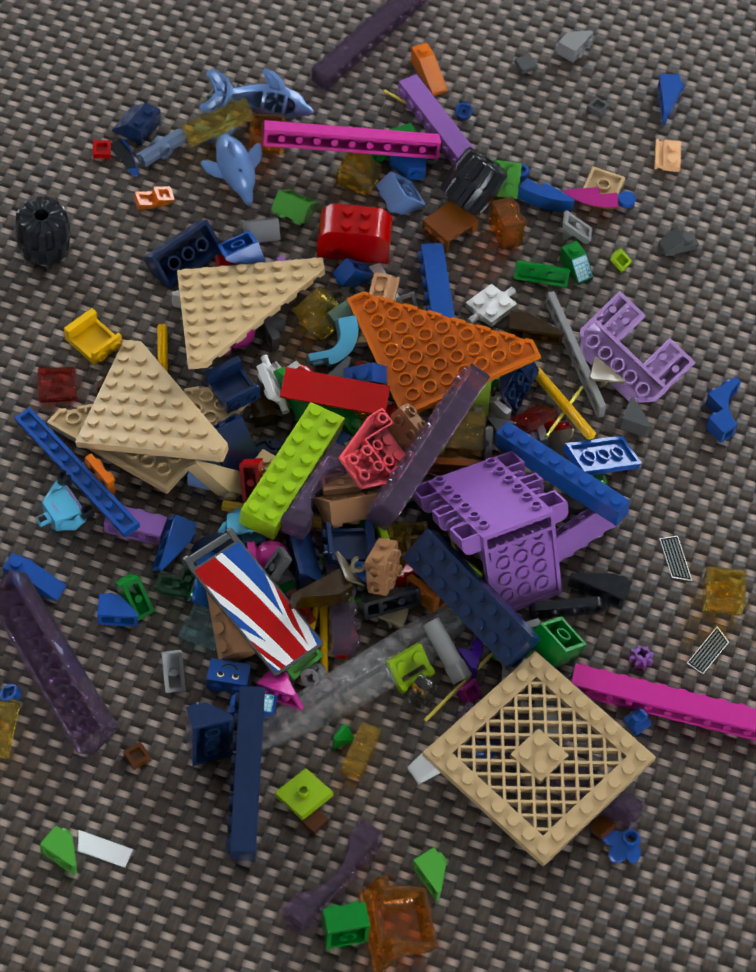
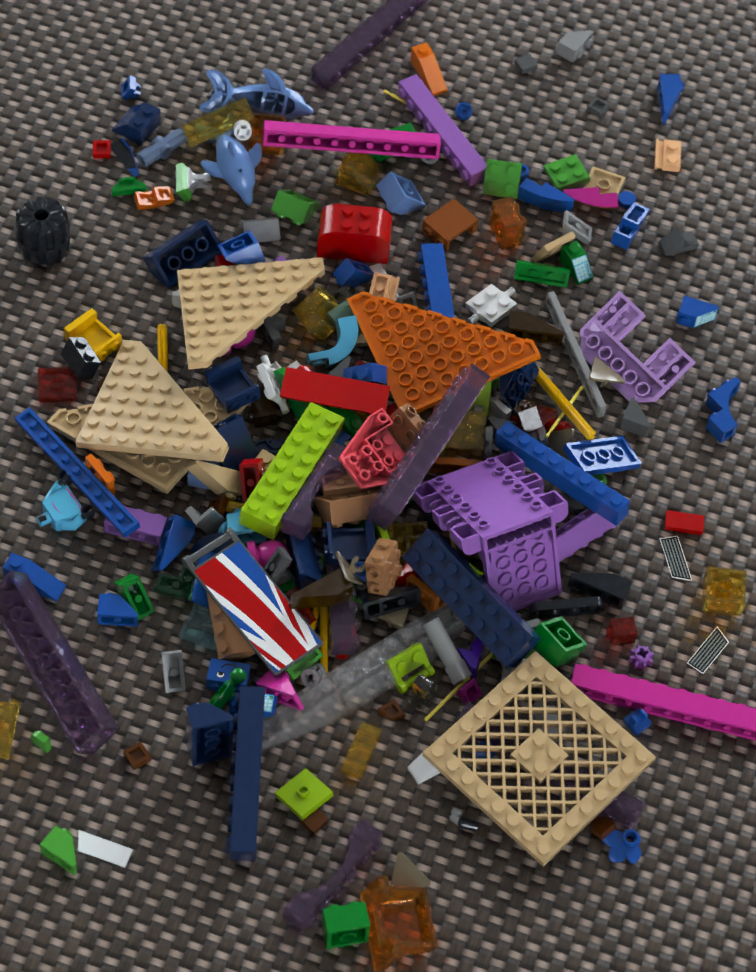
blue tile [0,684,21,705] -> none
green slope [332,724,355,749] -> none
blue slope [389,156,426,180] -> none
bright green slope [412,848,446,901] -> none
black wheel [440,147,508,215] -> none
lime slope [610,248,632,273] -> none
none -> bright green tile [30,730,52,753]
none -> black brick [61,337,101,379]
none -> green plate [112,177,147,197]
none -> blue tile [121,75,141,101]
none -> piece [176,163,212,202]
none -> light grey panel [185,506,227,535]
none -> reddish brown tile [207,496,229,515]
none -> green plate [208,668,246,710]
none -> white wheel [233,120,252,141]
none -> reddish brown tile [377,699,406,720]
none -> dark tan piece [388,852,431,898]
none -> arm [449,809,479,832]
none -> slope [513,400,543,433]
none -> tan tile [532,231,576,263]
none -> bright green plate [544,154,590,192]
none -> clear red brick [606,617,638,646]
none -> blue slope [611,203,650,250]
none -> red tile [664,510,705,535]
none -> blue slope [676,296,719,328]

